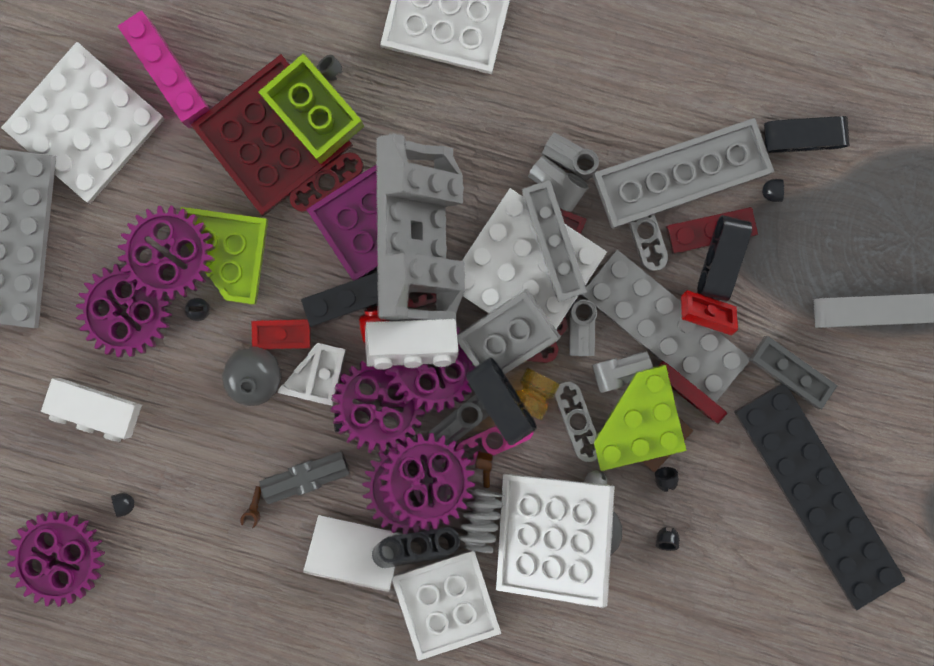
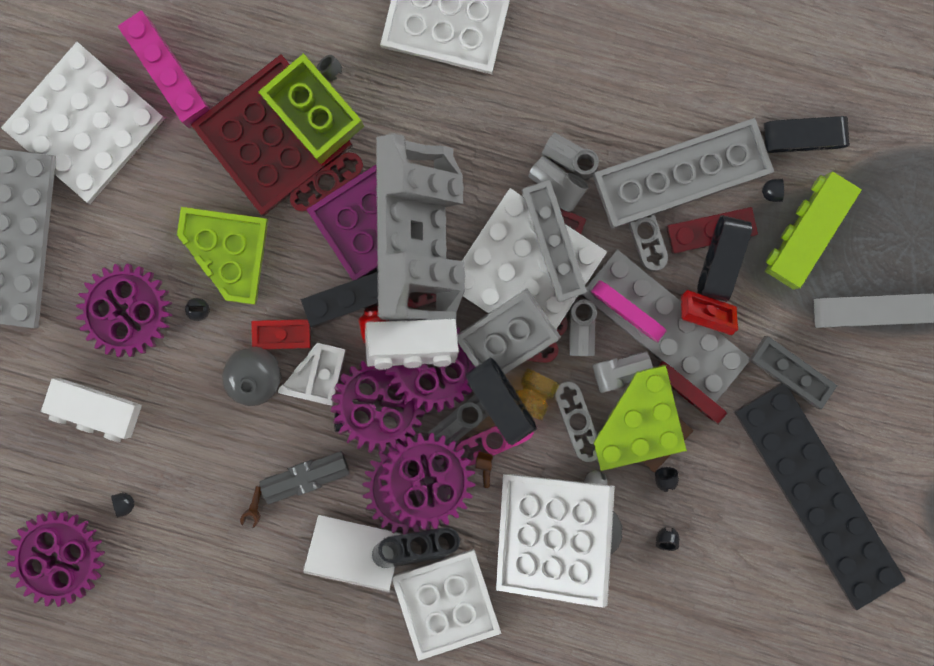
magenta gear [118,205,215,301] -> none
light grey piece [459,489,505,553] -> none
none -> dark pink beam [590,280,667,343]
none -> lime brick [764,171,862,290]

